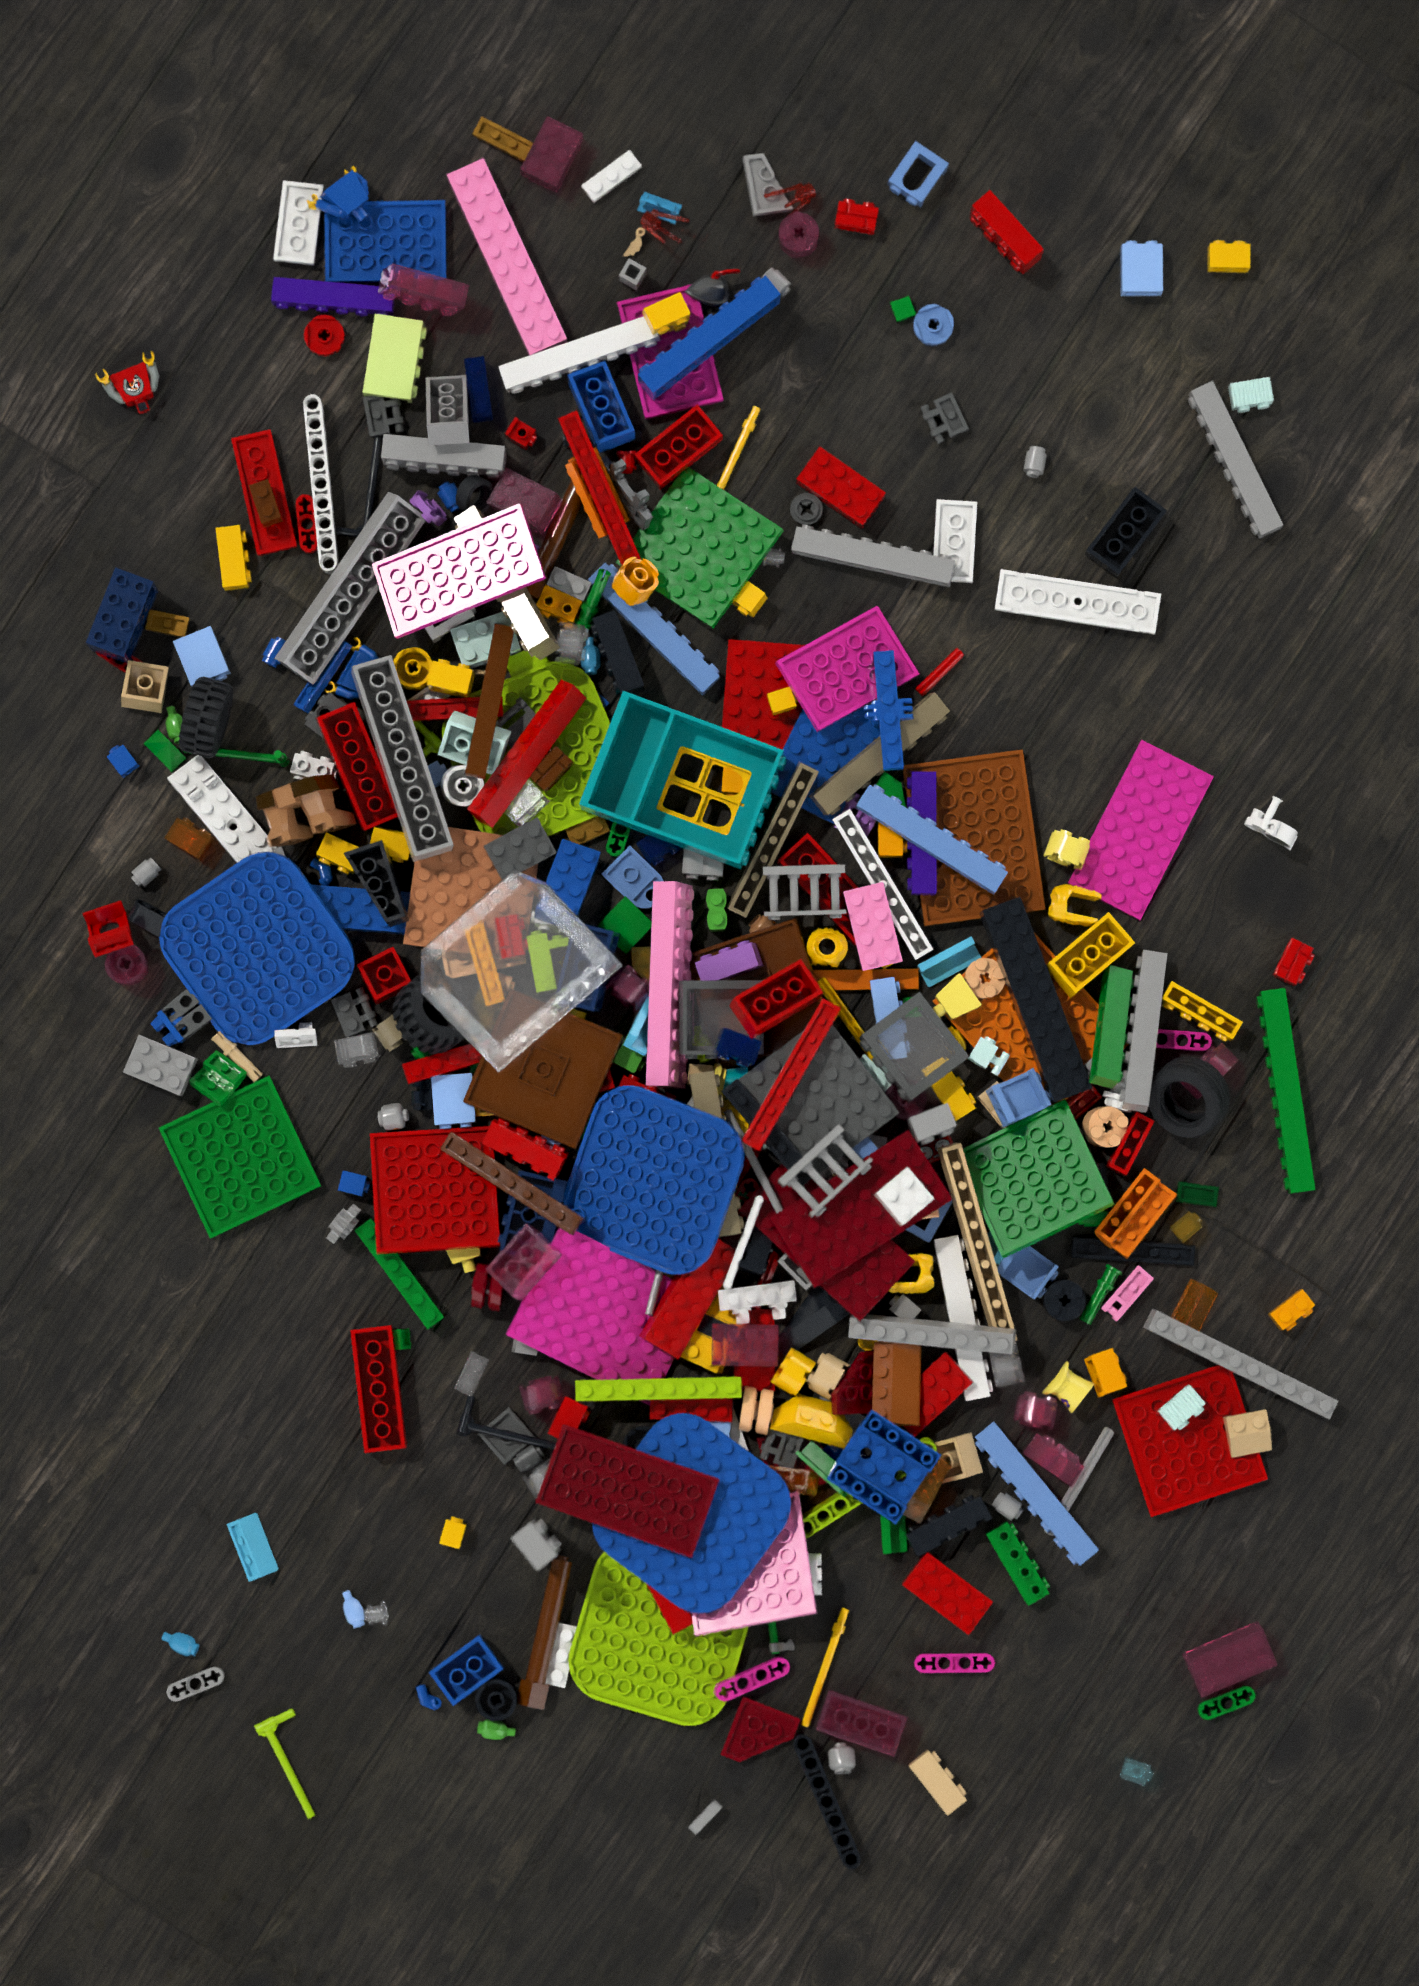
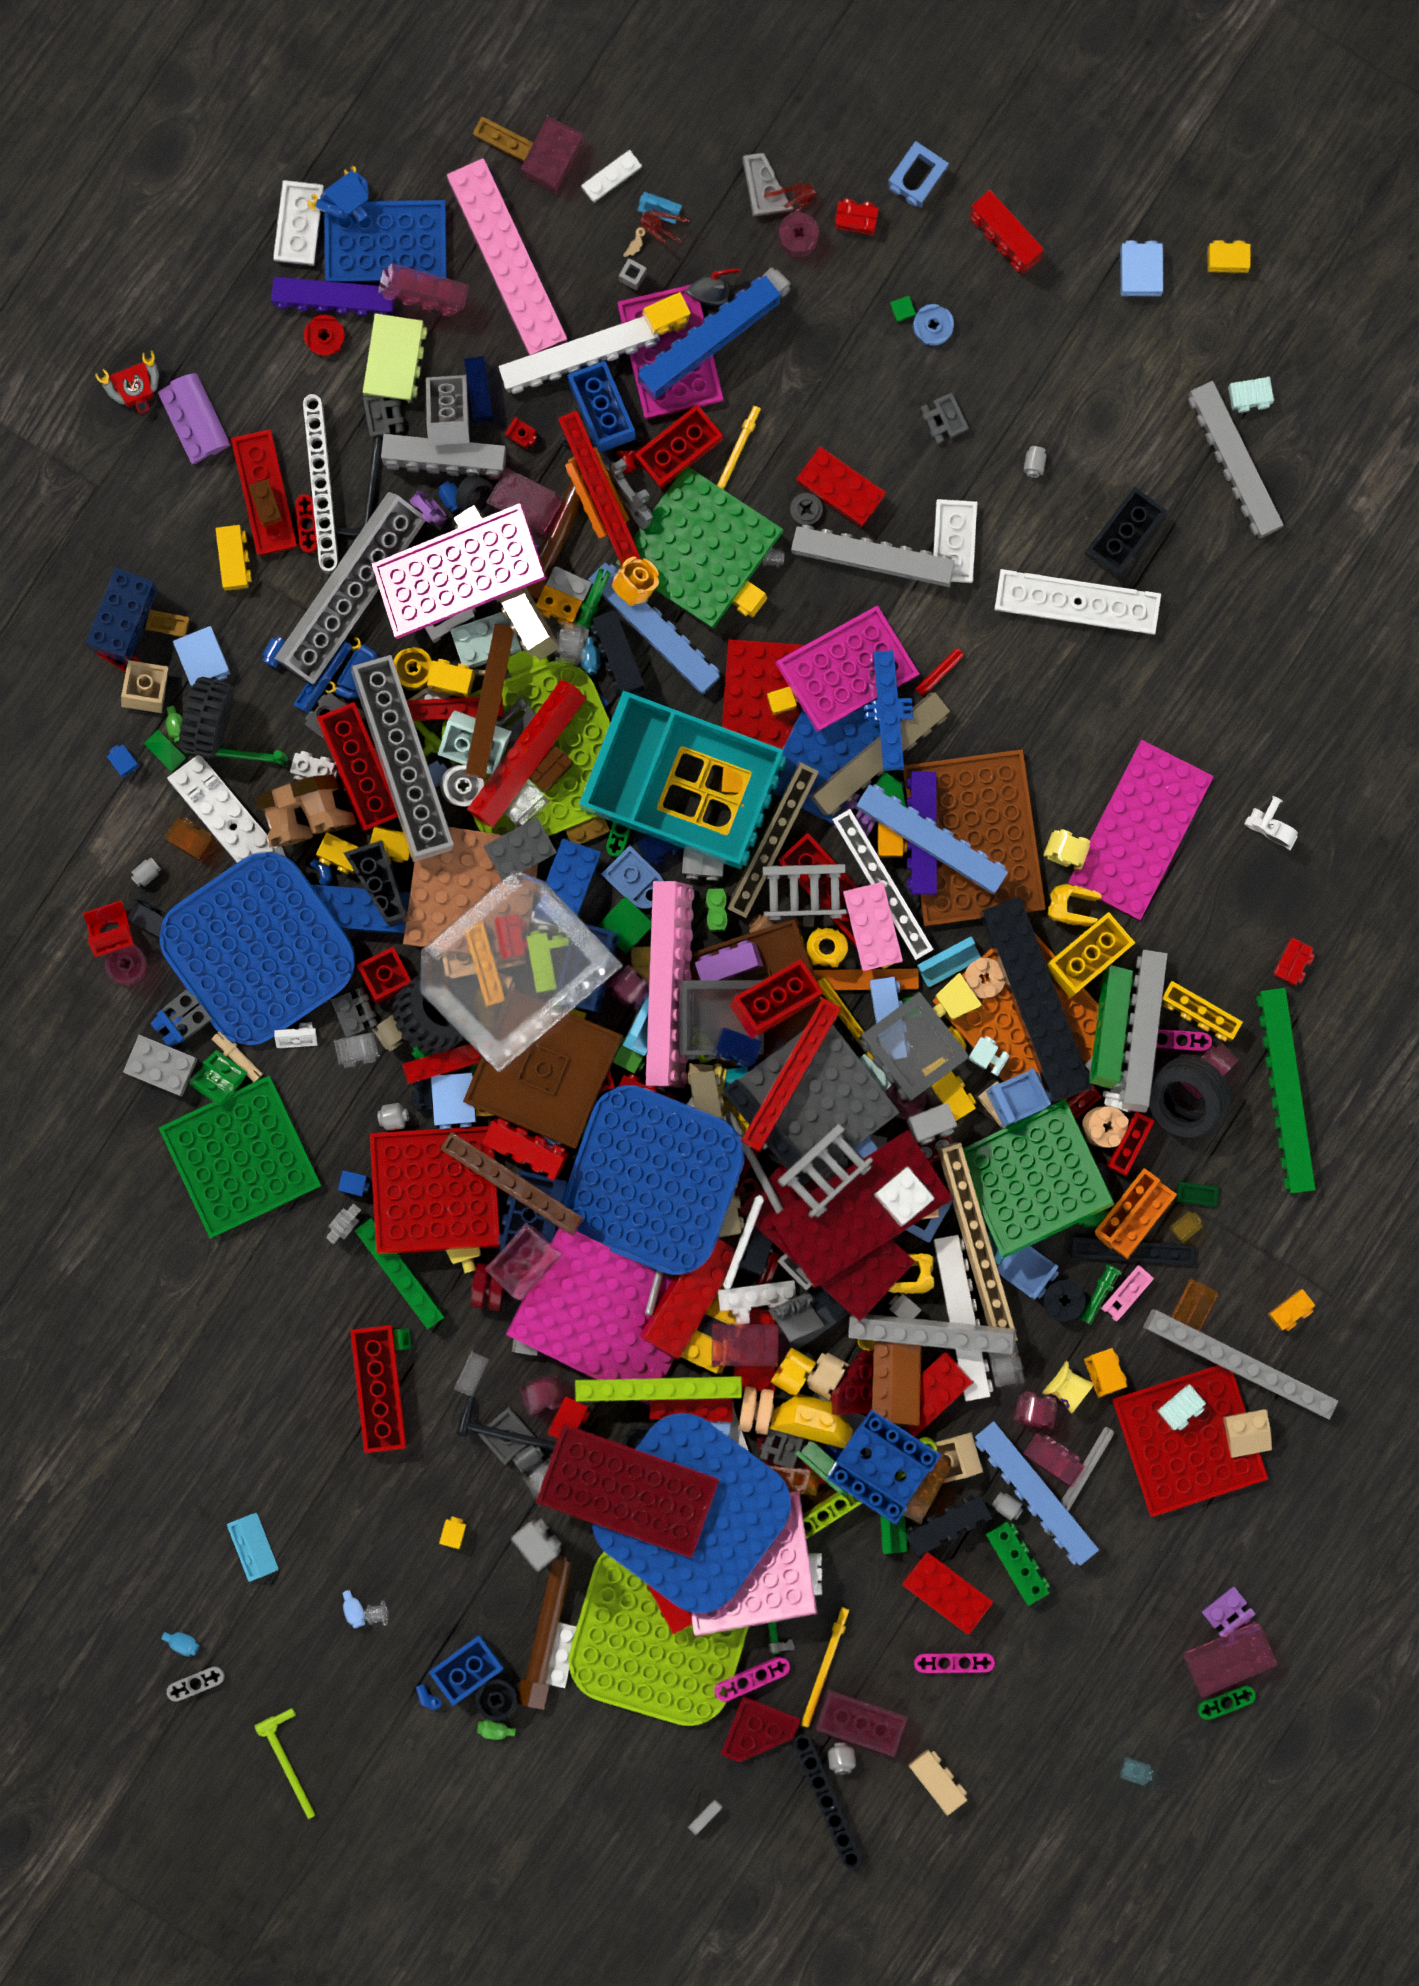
none -> medium lavender brick [158,373,231,464]
none -> dark grey hinge [769,1294,825,1342]
none -> medium lavender plate [1201,1586,1256,1640]

